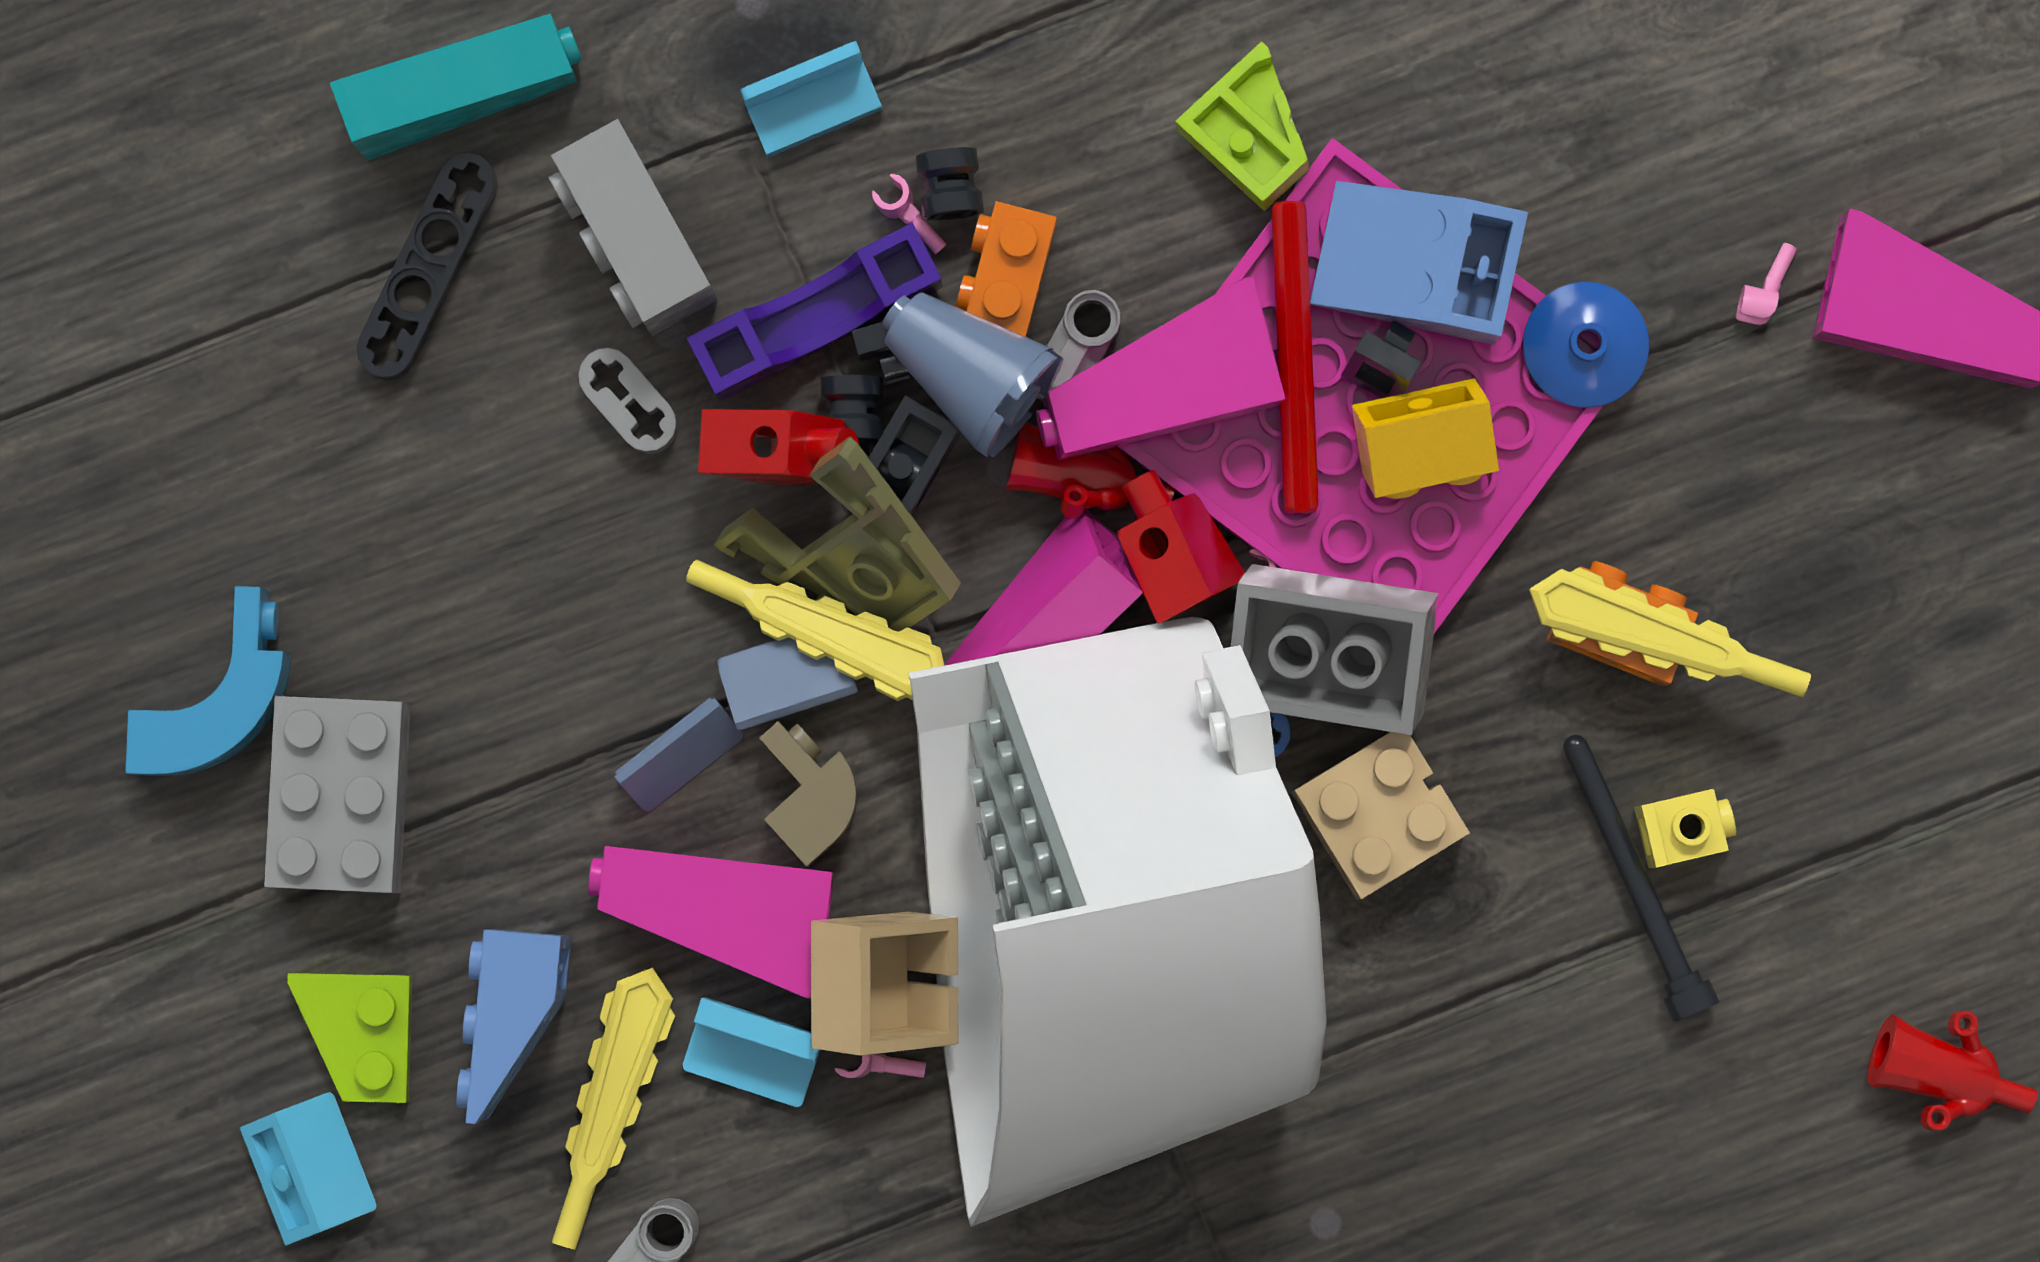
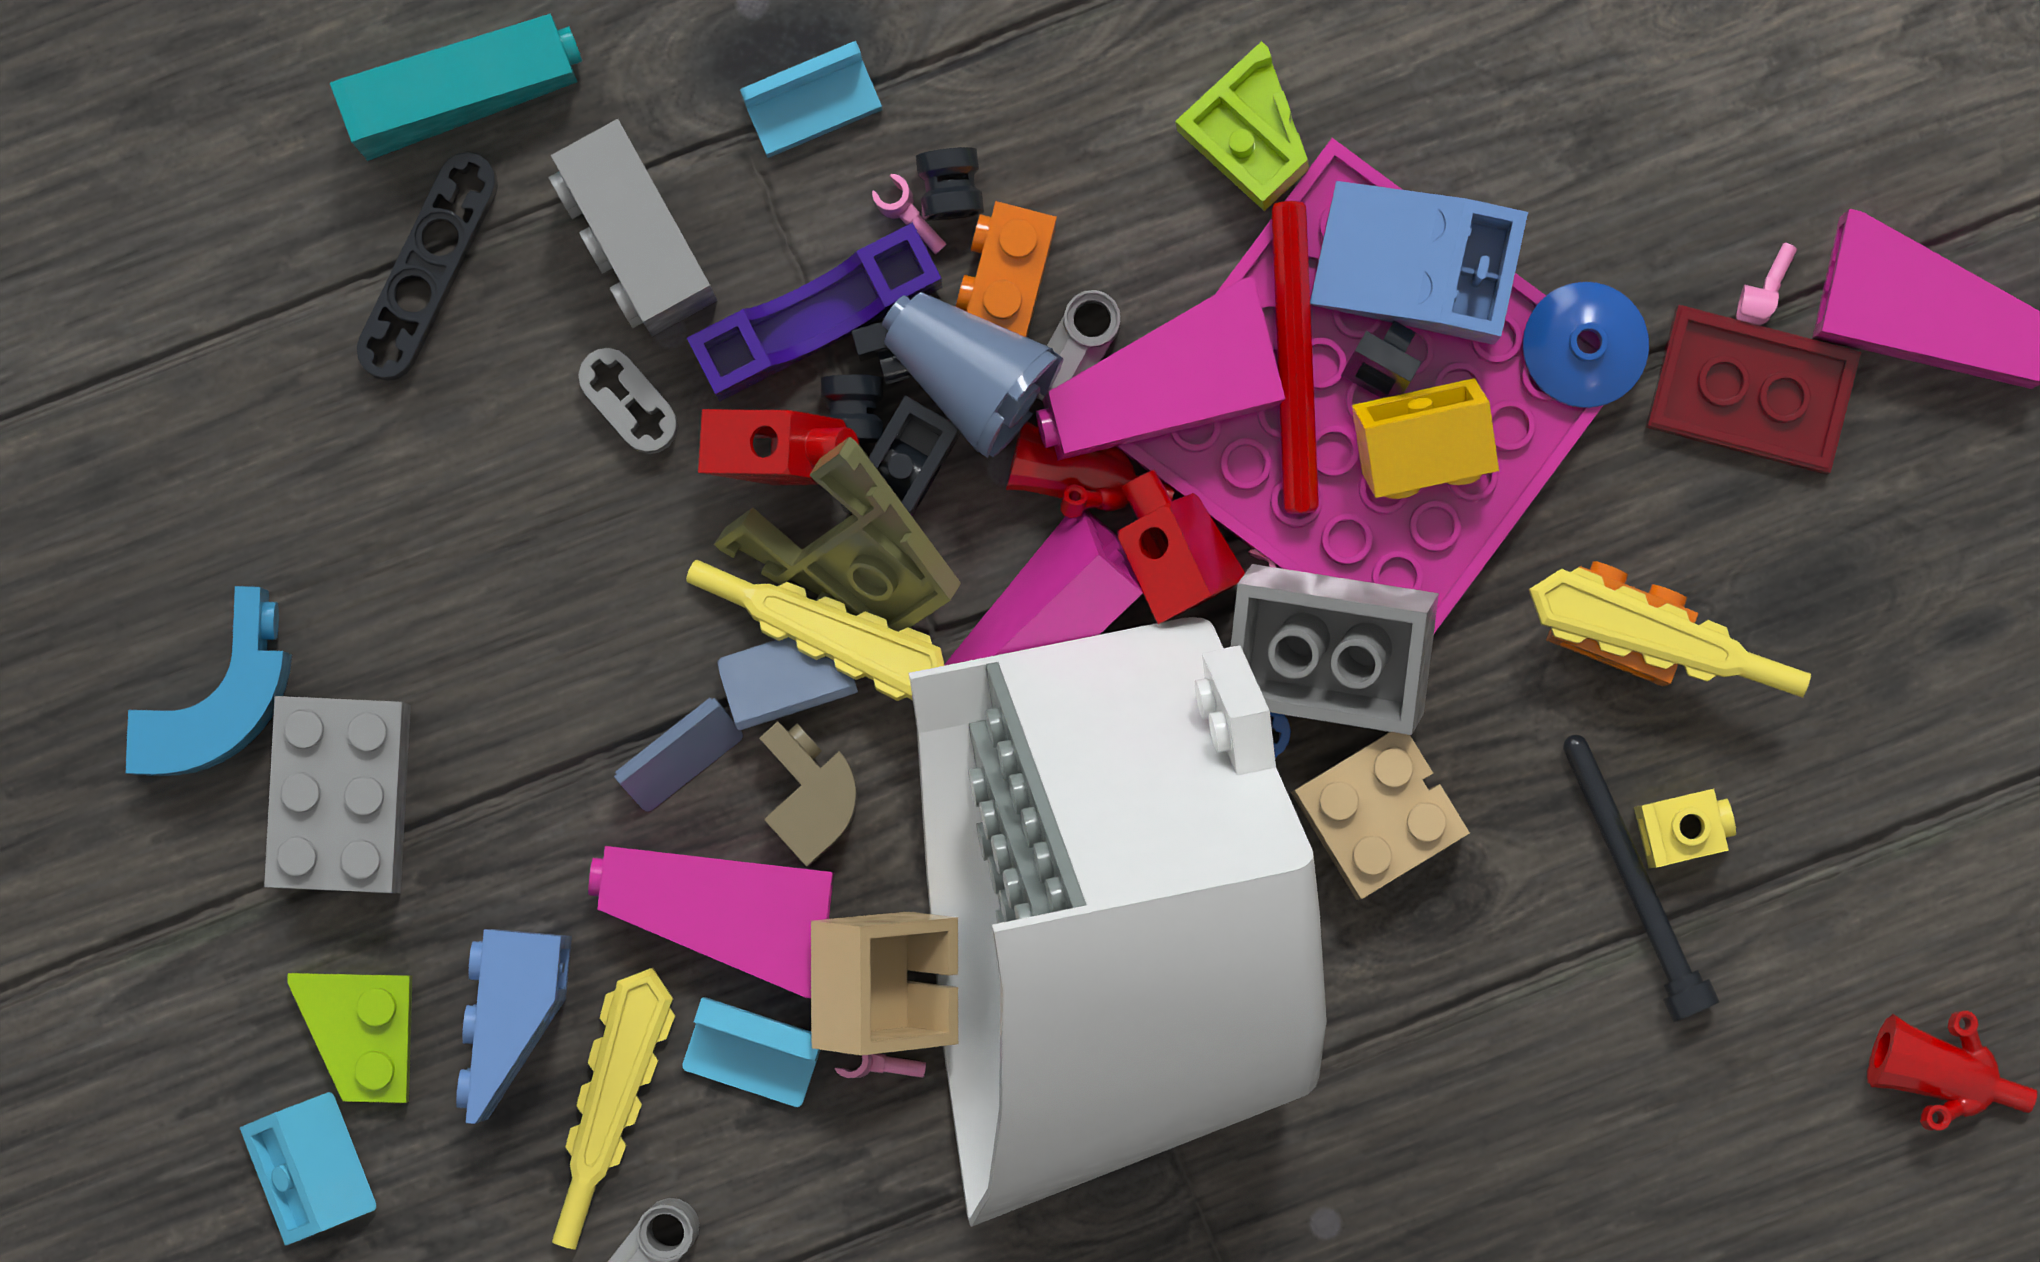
none -> dark red tile [1645,305,1861,475]

